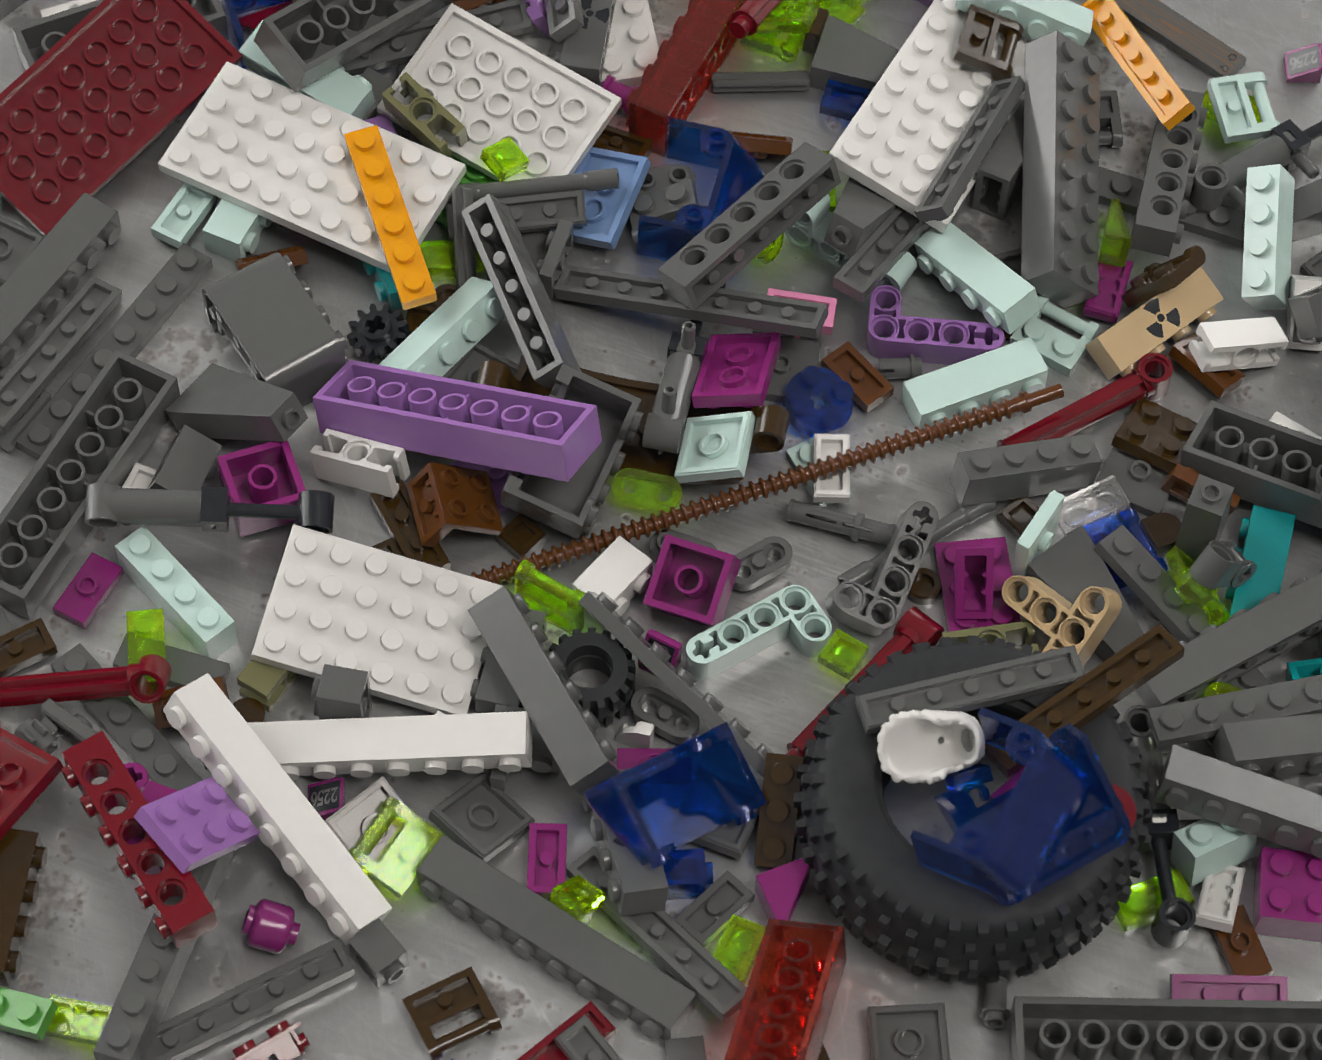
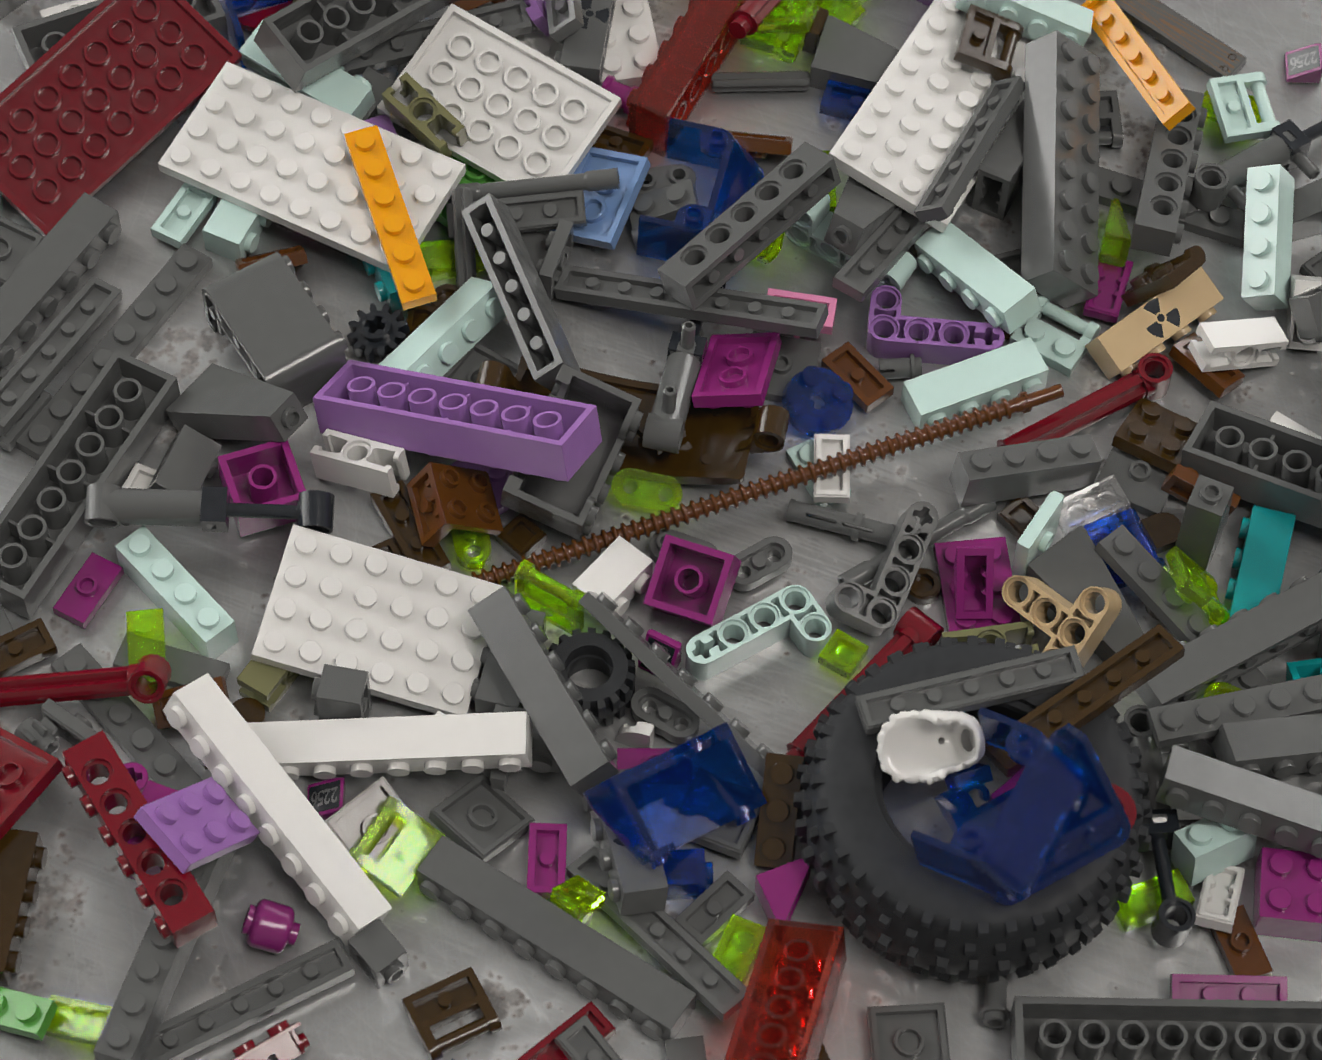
clear neon green plate [480,137,530,182] -> none
light aqua plate [674,411,756,483] -> none
dark grey piece [1189,539,1257,590] -> none
none -> clear neon green plate [450,529,492,570]

